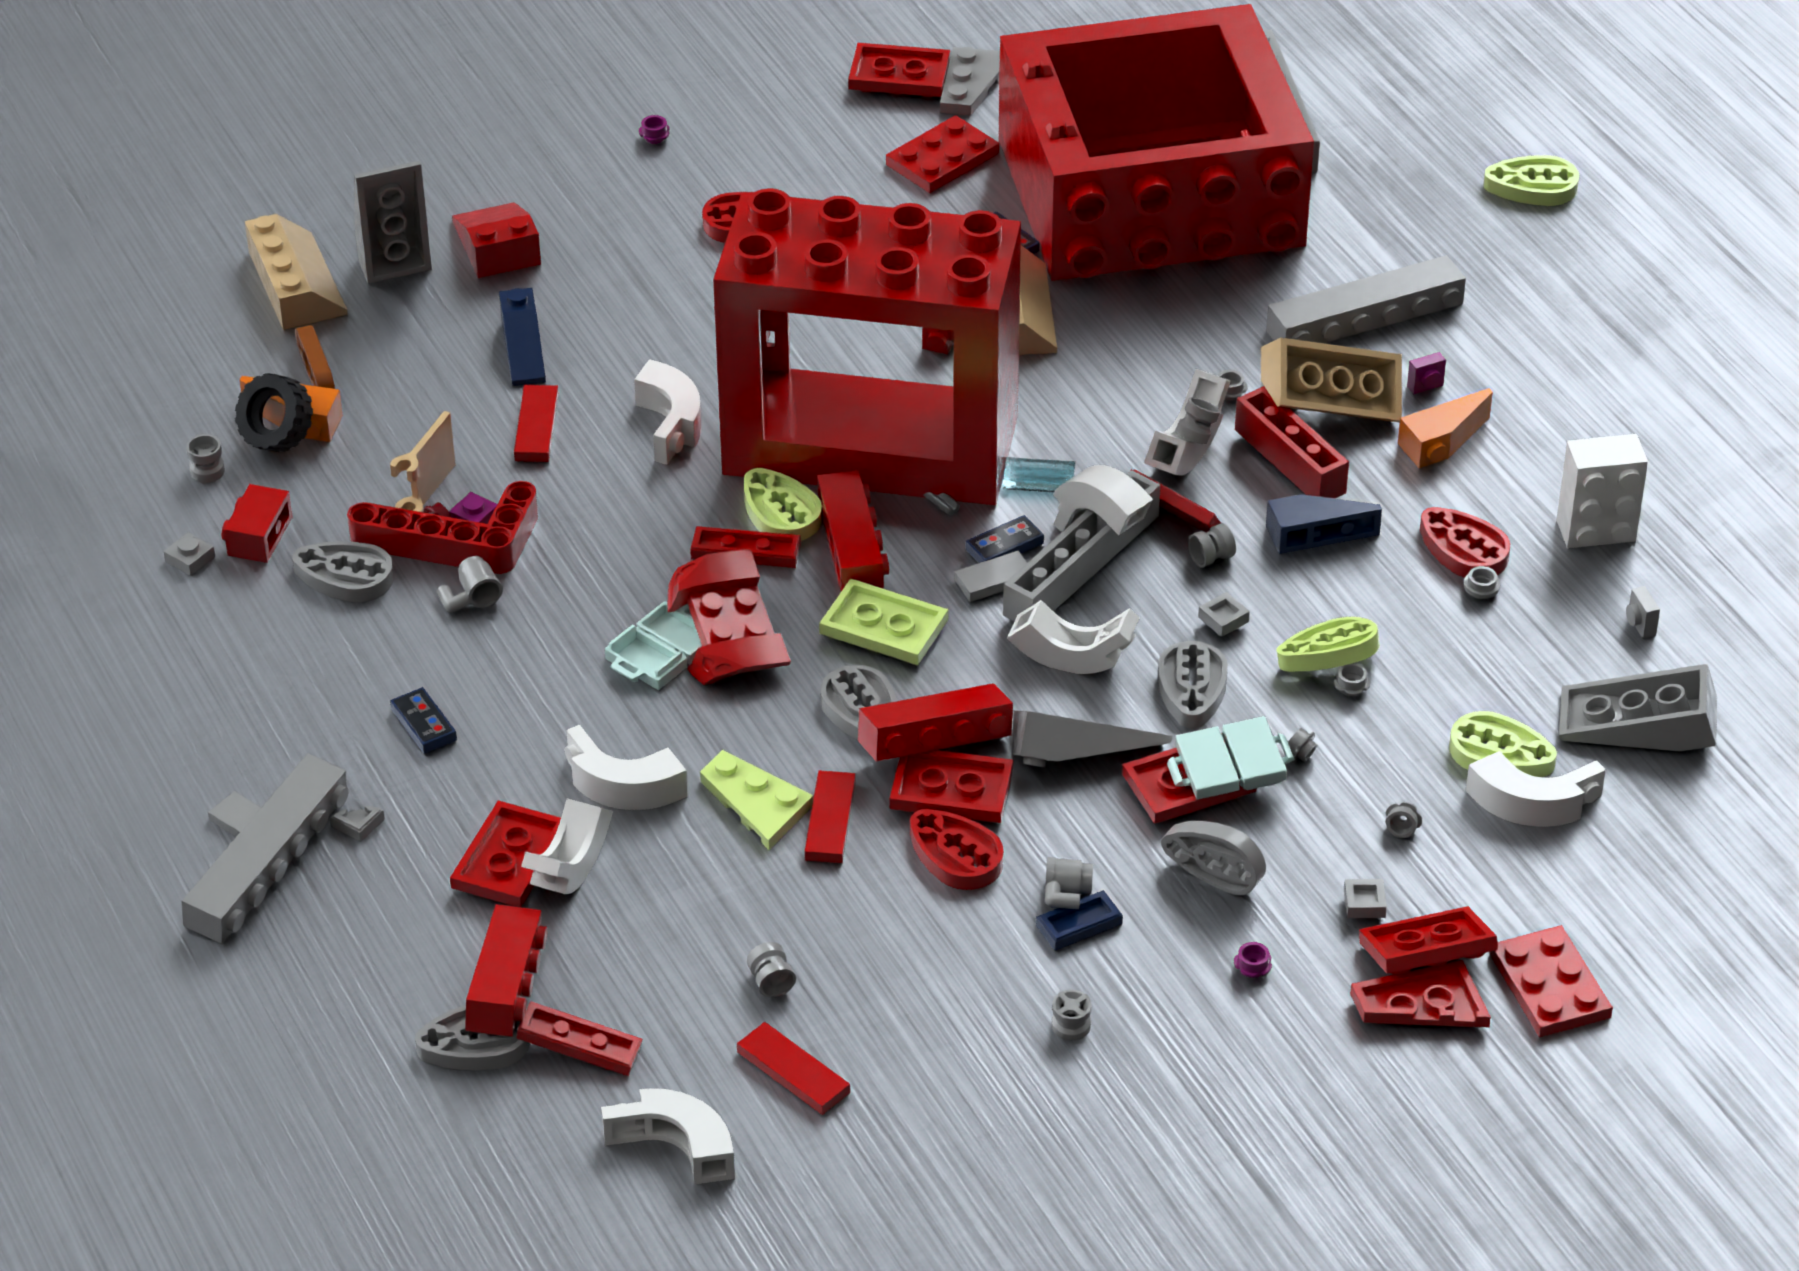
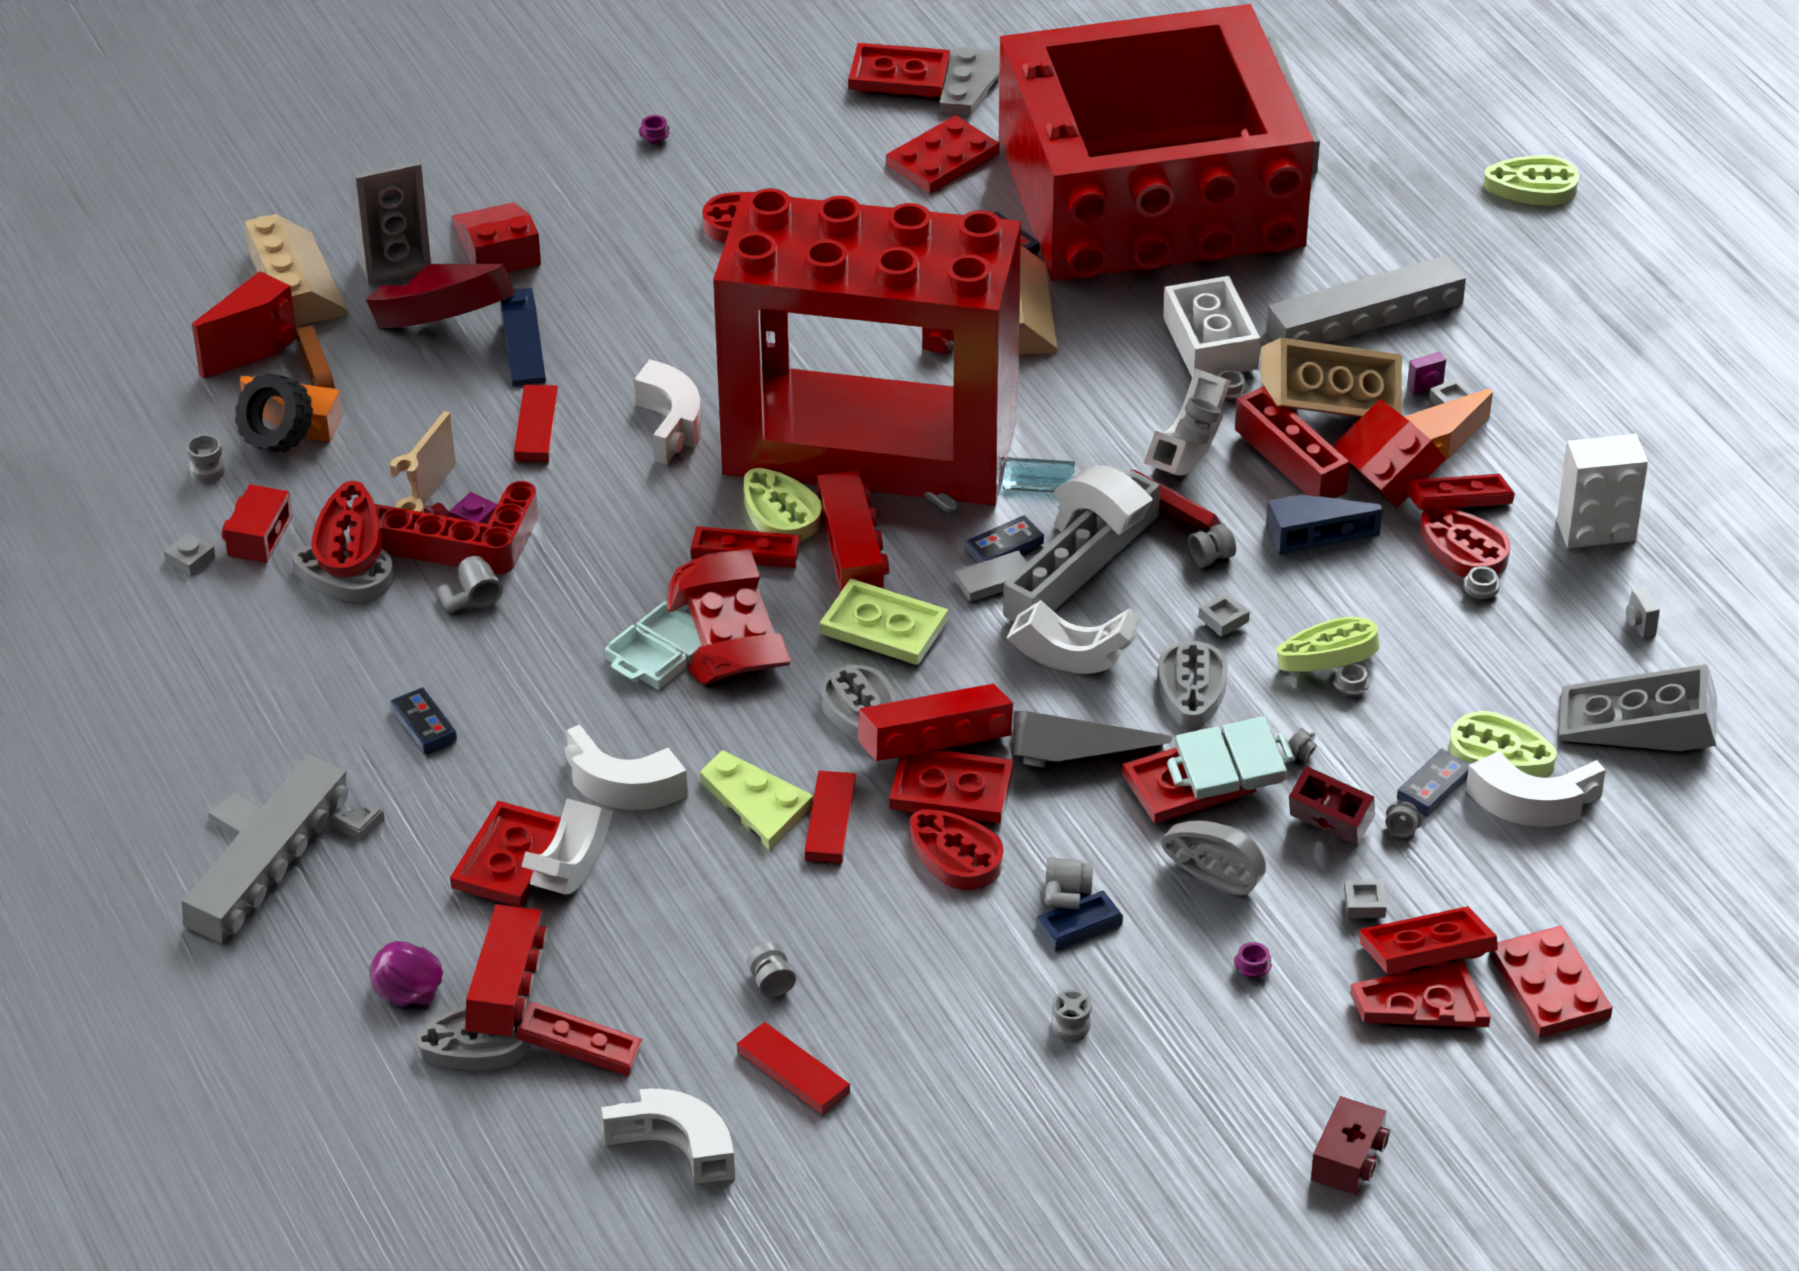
none -> red slope [191,271,296,378]
none -> red piece [311,481,382,577]
none -> dark red slope [366,264,515,328]
none -> magenta hair [369,941,443,1007]
none -> white brick [1163,276,1260,378]
none -> dark red brick [1289,766,1375,846]
none -> dark red brick [1311,1096,1390,1195]
none -> red slope [1332,399,1446,509]
none -> tile [1397,749,1469,816]
none -> red tile [1405,474,1515,510]
none -> light grey plate [1429,378,1474,406]

